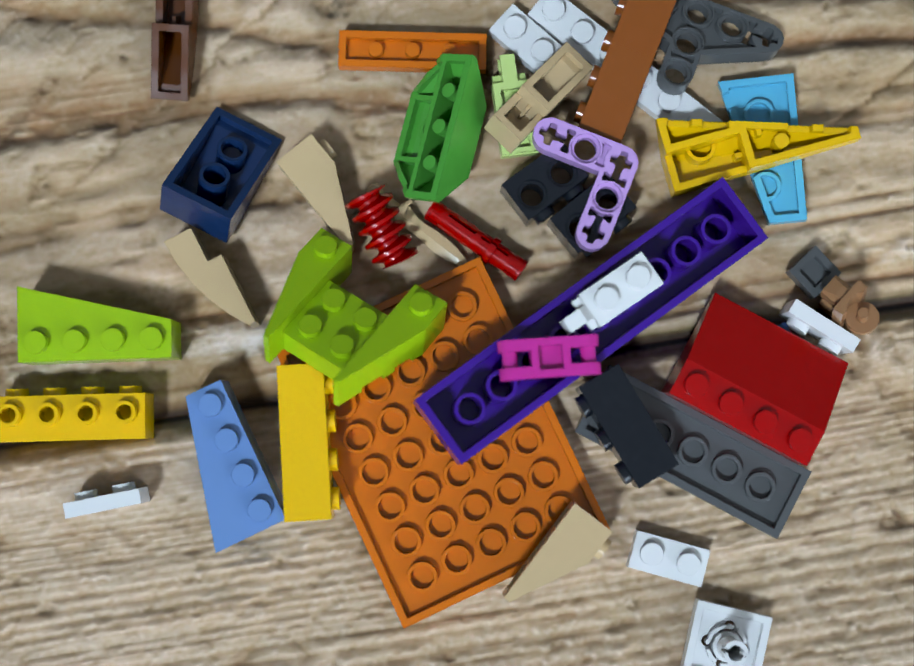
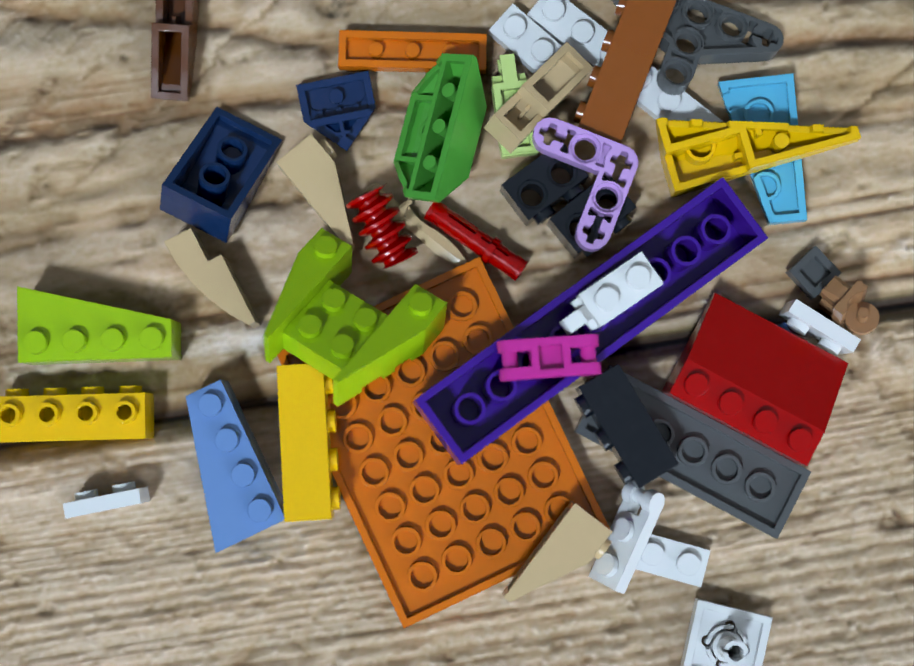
none -> dark blue slope [296,71,376,151]
none -> white plate [588,482,665,594]

